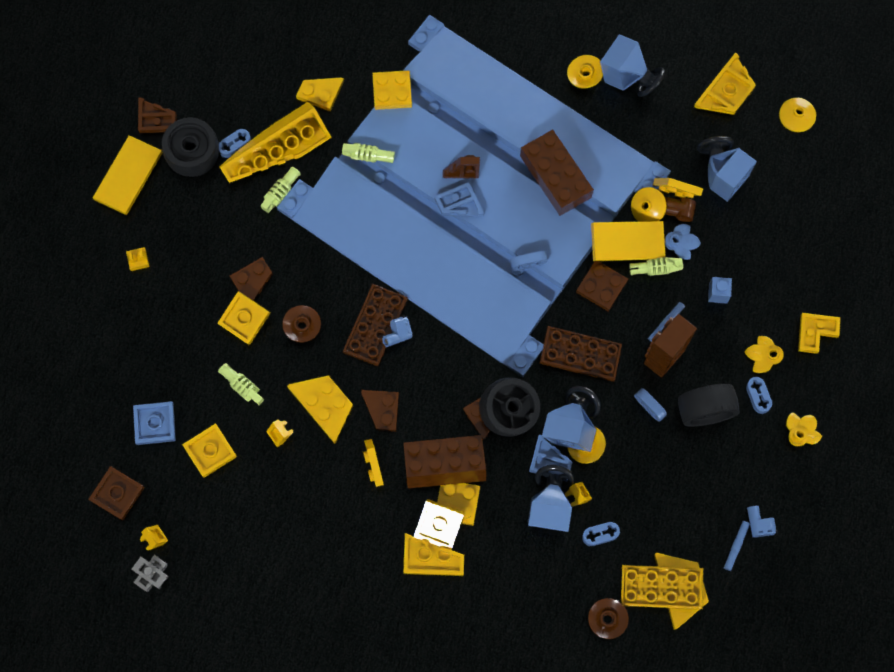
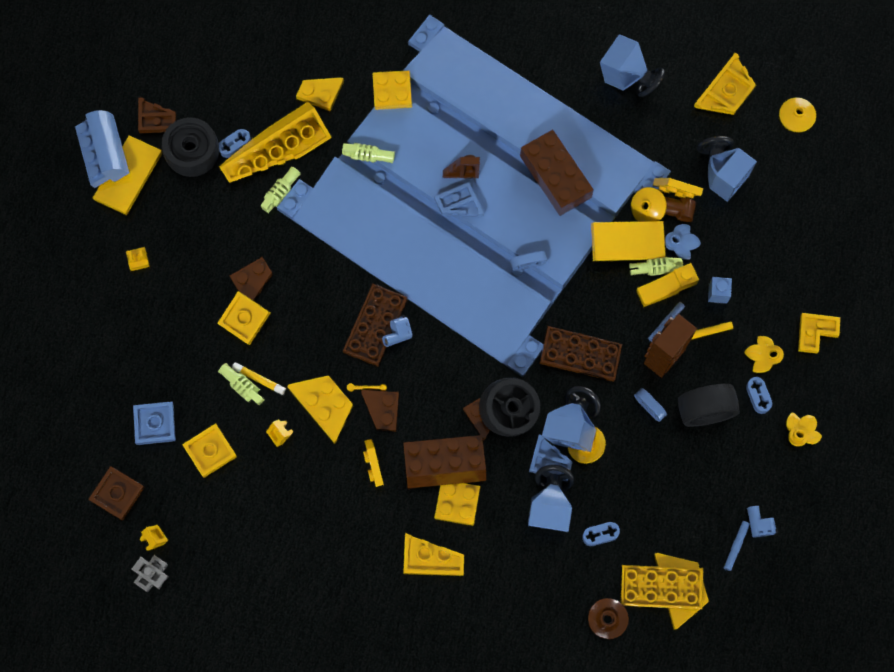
reddish brown dish [283,305,321,343] -> none
plate [414,499,464,550] -> none
yellow tile [565,482,592,506] -> none
yellow dish [567,55,603,88] -> none
reddish brown plate [576,261,628,312] -> none
none -> medium blue brick [75,110,130,188]
none -> yellow bar [232,362,286,395]
none -> yellow hinge [347,383,387,392]
none -> yellow slope [636,263,699,307]
none -> yellow bar [692,322,733,339]

